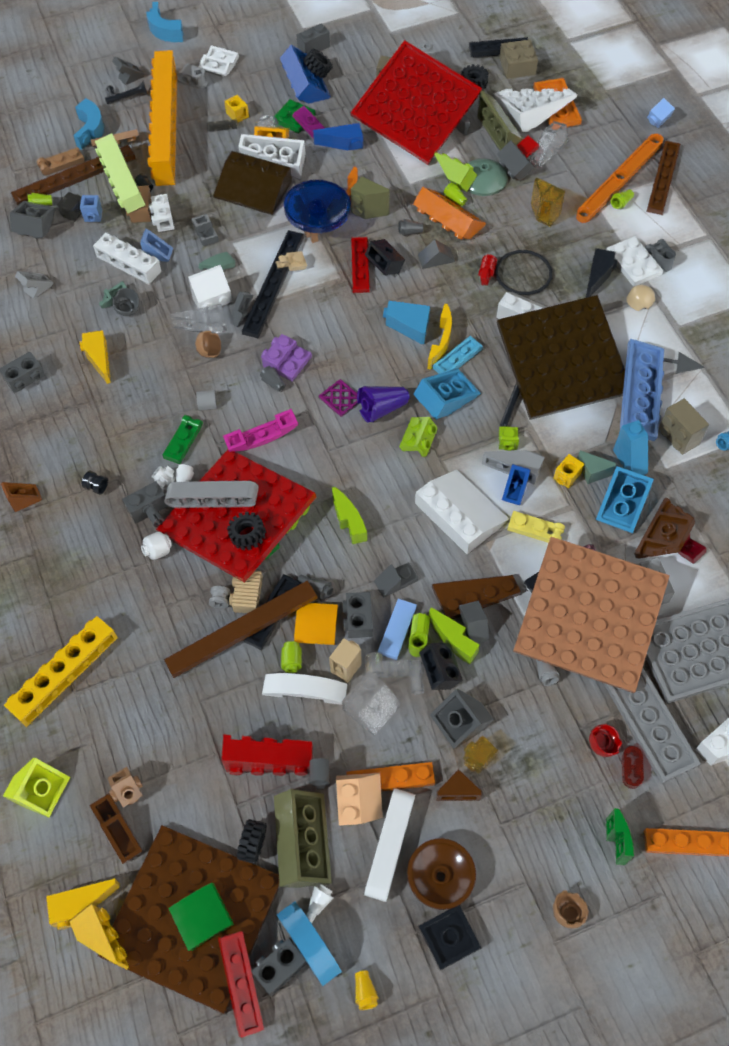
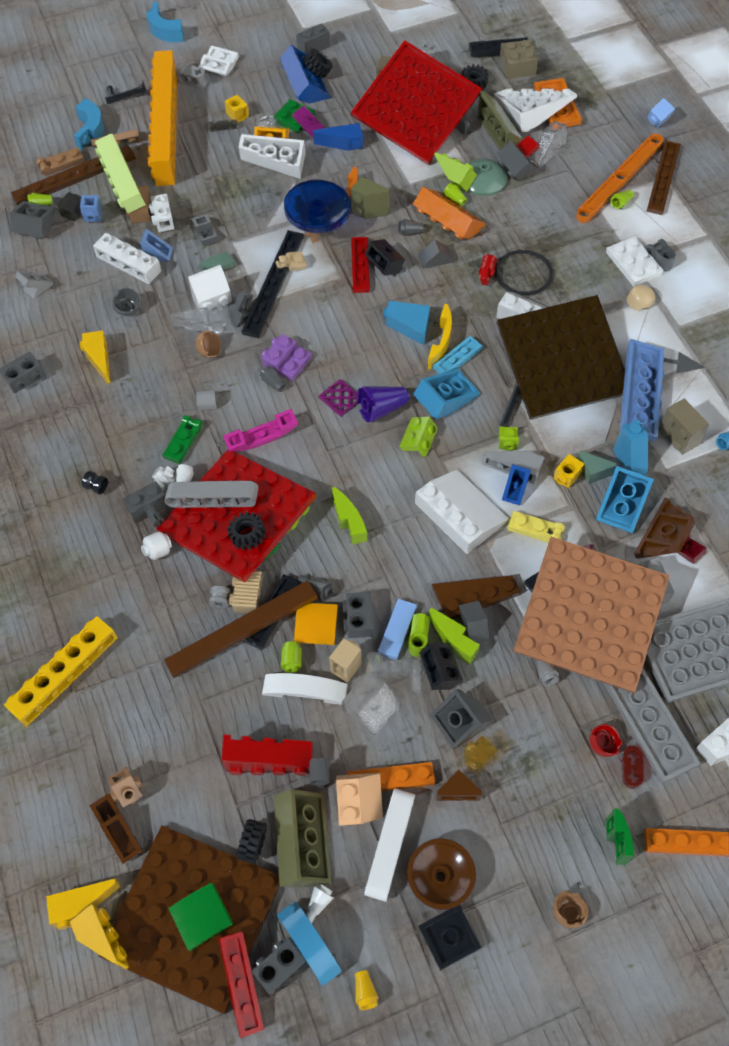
dark orange slope [1,482,42,512] -> none
neon yellow slope [3,758,70,817] -> none
sand green slope [99,281,127,308] -> none
dark grey slope [112,56,145,85] -> none
black piece [134,173,154,192] -> none
dark brown slope [213,151,292,215] -> none
dark grey slope [374,562,418,598] -> none
clear yellow slope [531,177,565,227] -> none
black slope [585,248,618,298] -> none

